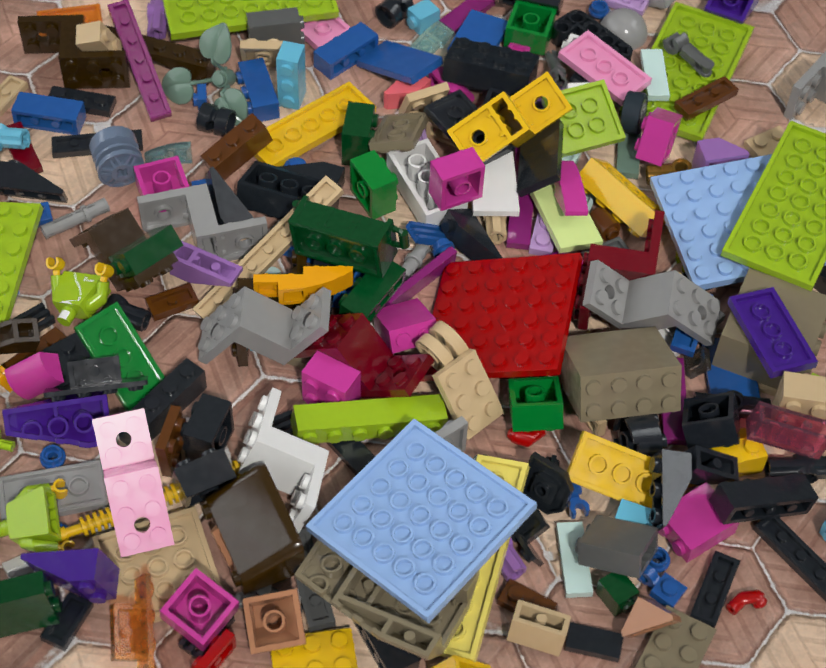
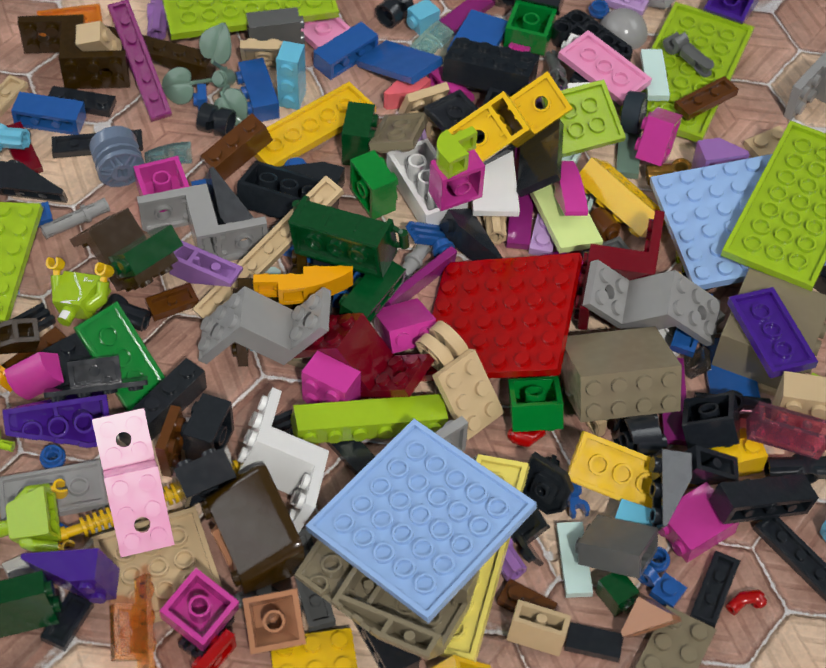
none -> lime brick [436,126,477,179]

